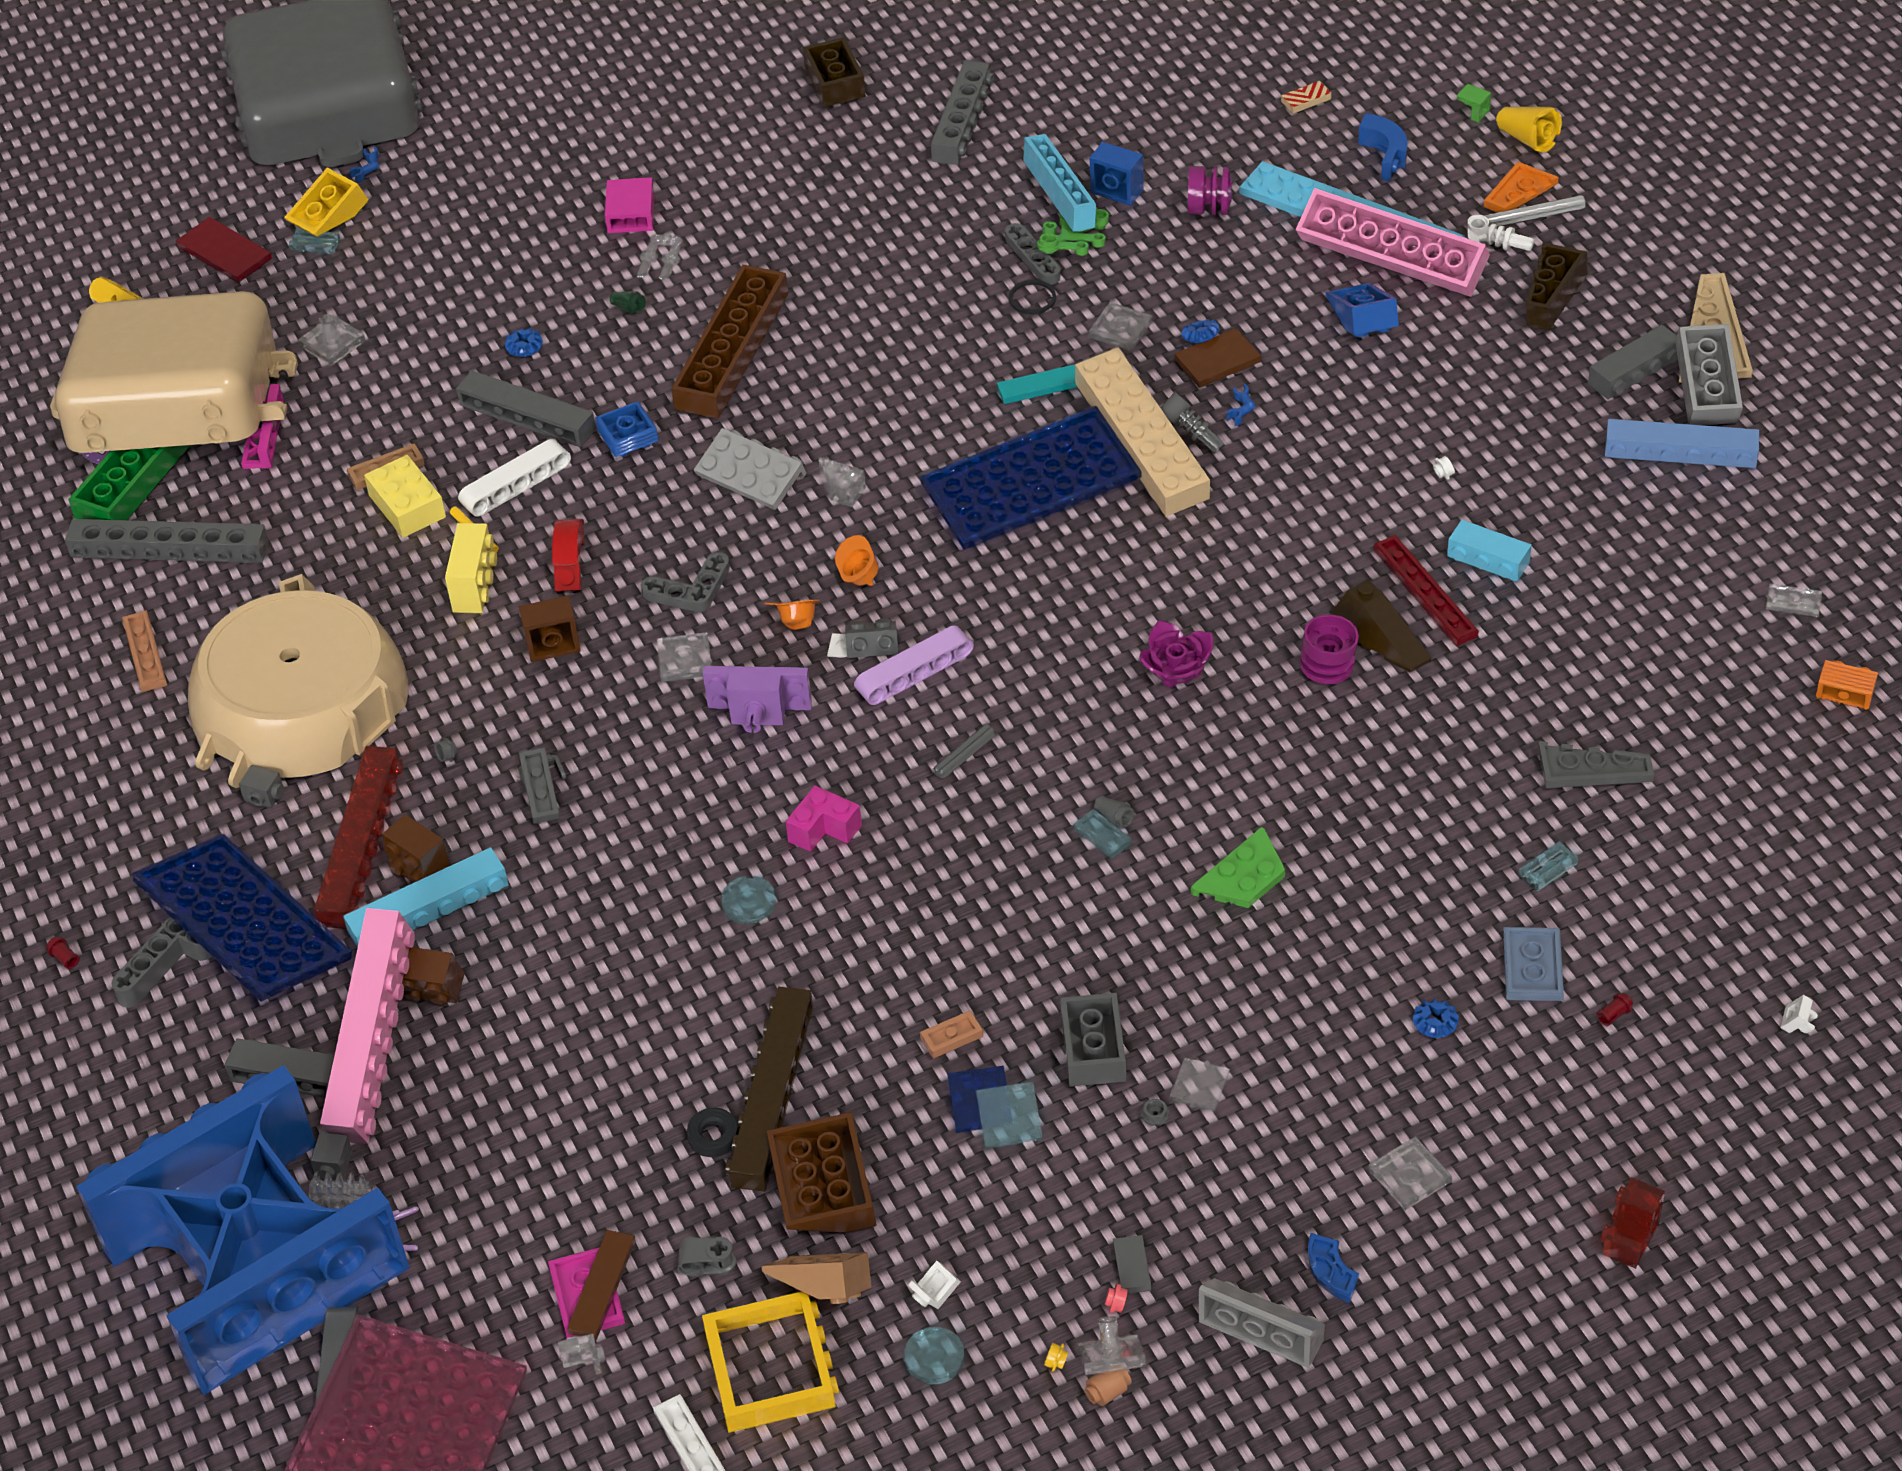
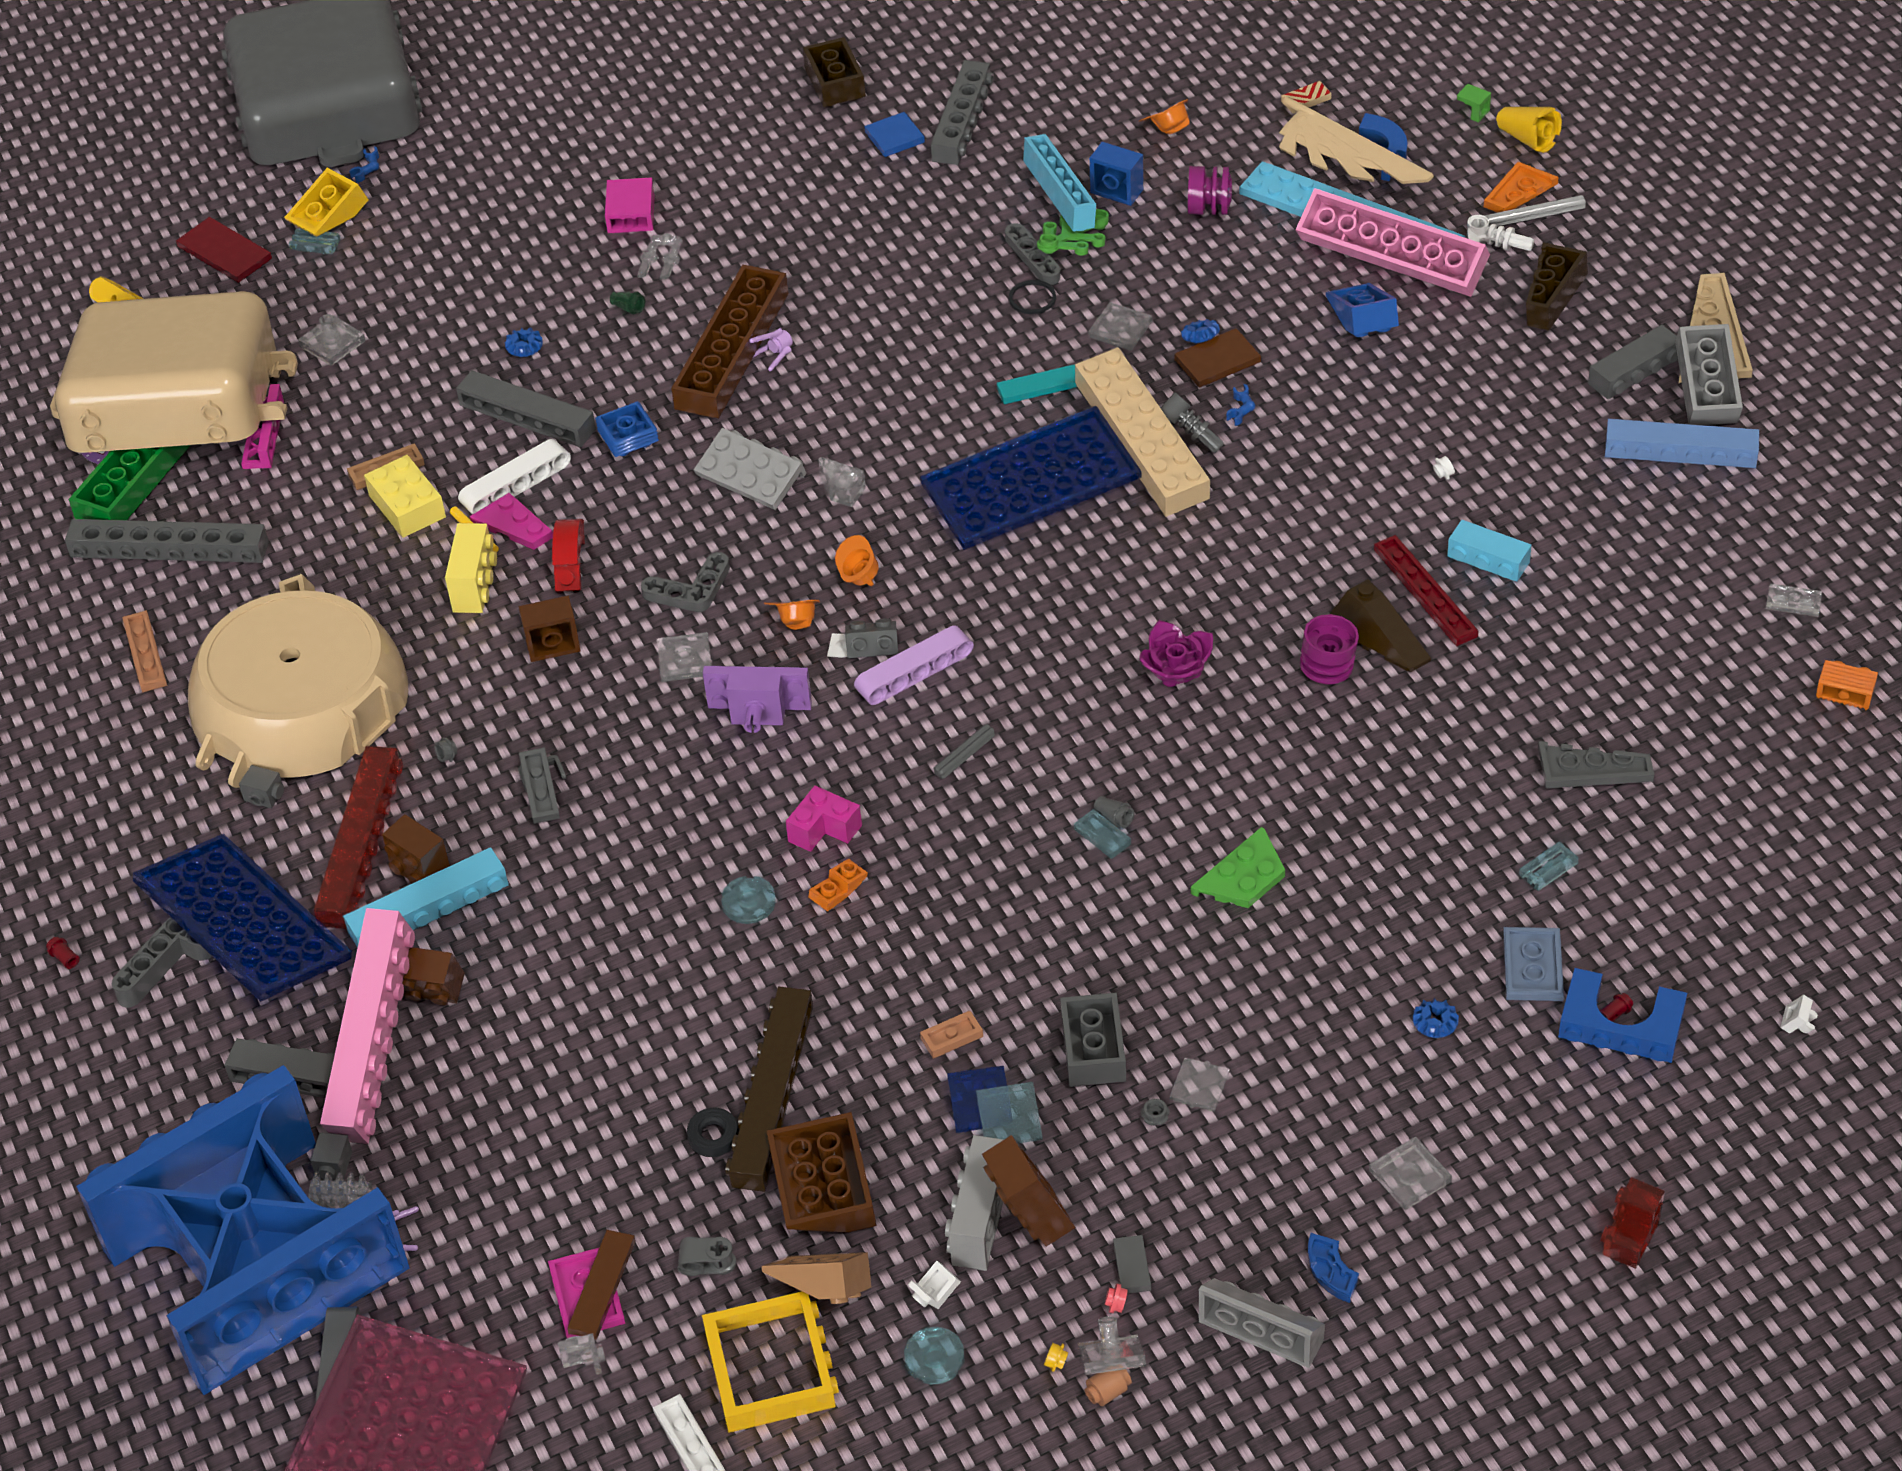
none -> dark pink wing [469,493,553,550]
none -> lavender plant [749,328,793,371]
none -> orange slope [808,859,868,911]
none -> blue tile [864,112,925,157]
none -> light grey brick [945,1135,1003,1271]
none -> reddish brown brick [982,1135,1076,1247]
none -> orange piece [1139,99,1190,134]
none -> tan animal [1279,96,1434,184]
none -> blue arch [1558,968,1687,1063]

